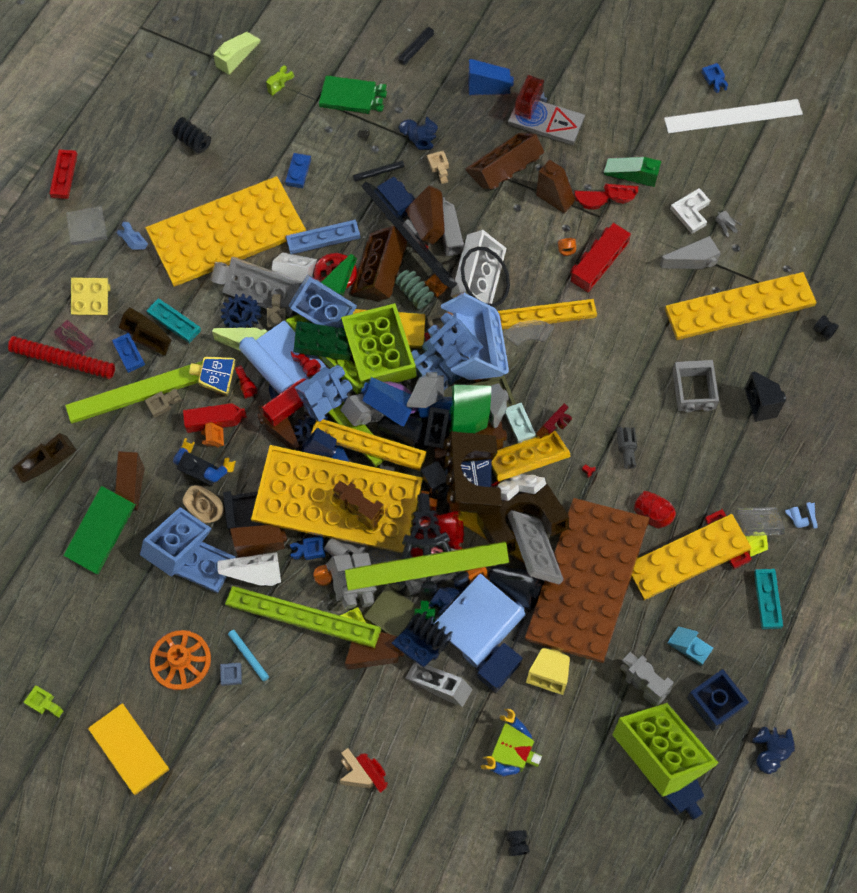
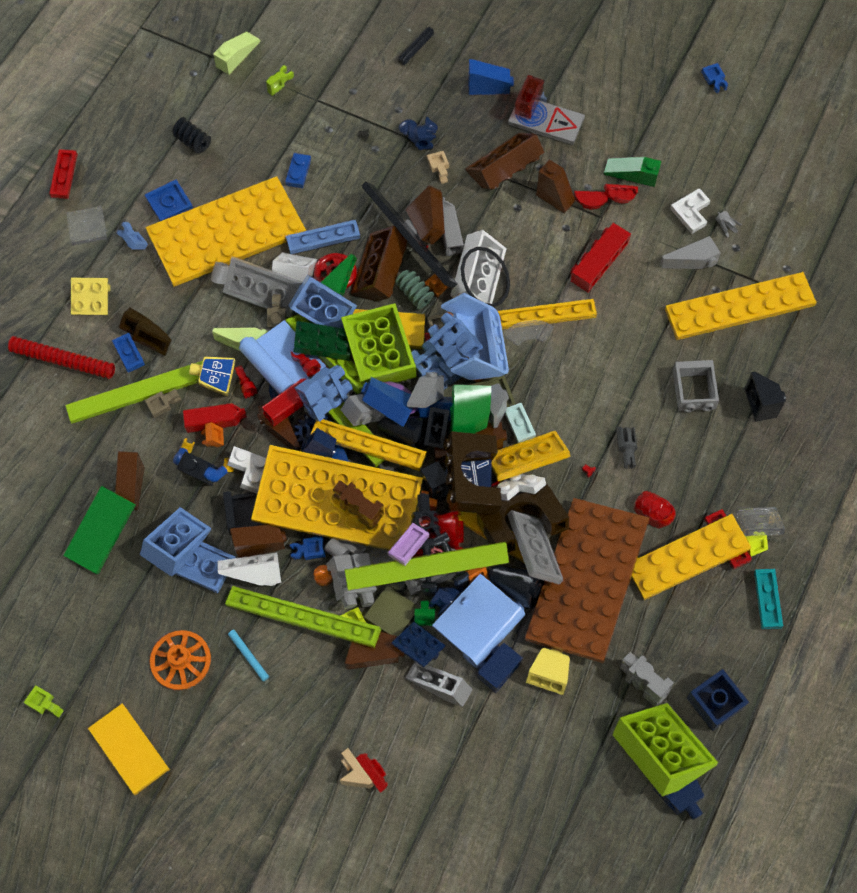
dark brown slope [13,433,77,483] -> none
clear pink tile [54,320,94,355] -> none
teal plate [146,298,201,344] -> none
tan piece [183,485,225,523] -> none
dark blue gear [220,293,261,328] -> none
sand blue tile [220,663,242,686] -> none
green tile [319,76,387,114] -> none
black bar [353,160,405,182] -> none
dark blue brick [377,177,415,218] -> none
black piece [407,611,453,654] -> none
torso [481,709,542,776] -> none
black wheel [506,830,530,856] -> none
dark red plate [536,403,572,438] -> none
orange tile [558,238,576,256] -> none
white sticker [665,99,803,133] -> none
medium azure slope [667,626,713,666] -> none
dark blue animal [752,727,795,774] -> none
light blue piece [785,502,818,529] -> none
black wheel [813,315,839,341] -> none
none -> blue plate [145,180,193,221]
none -> white plate [227,446,266,494]
none -> lavender tile [388,523,429,566]

